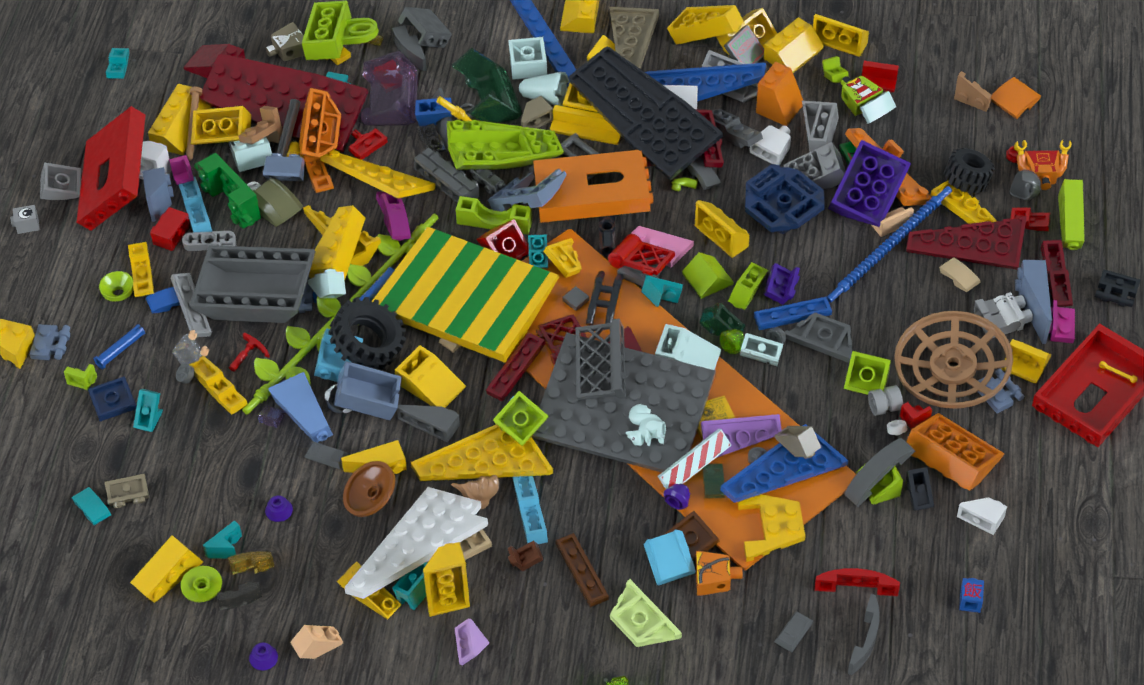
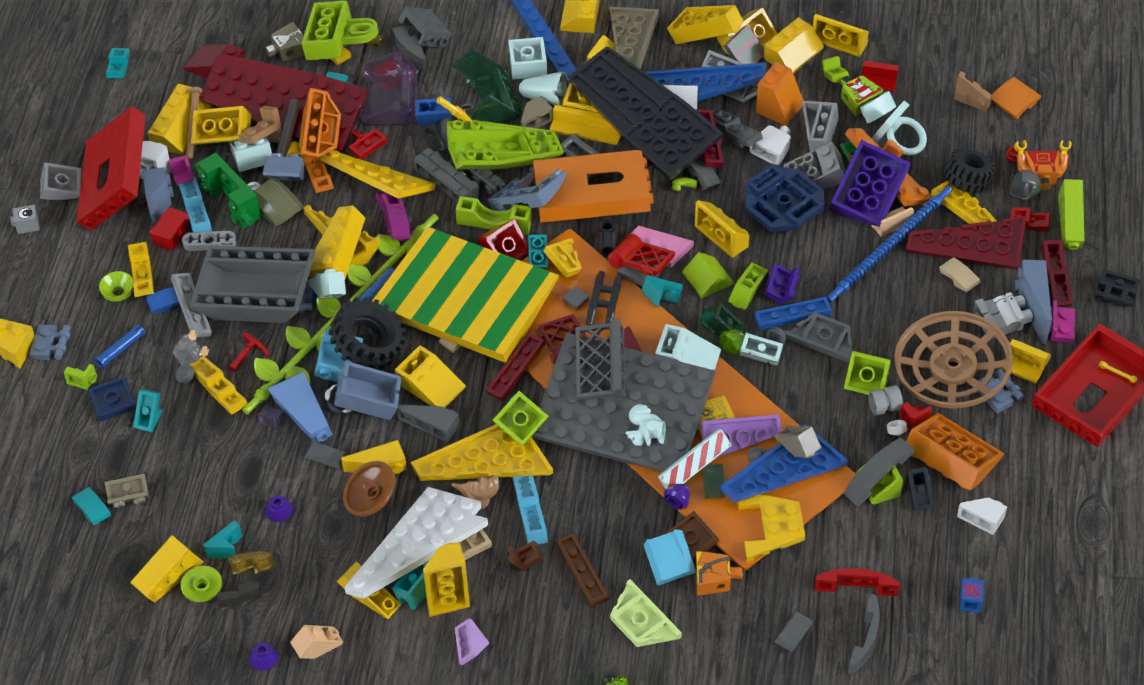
none -> light aqua tile [872,101,927,155]

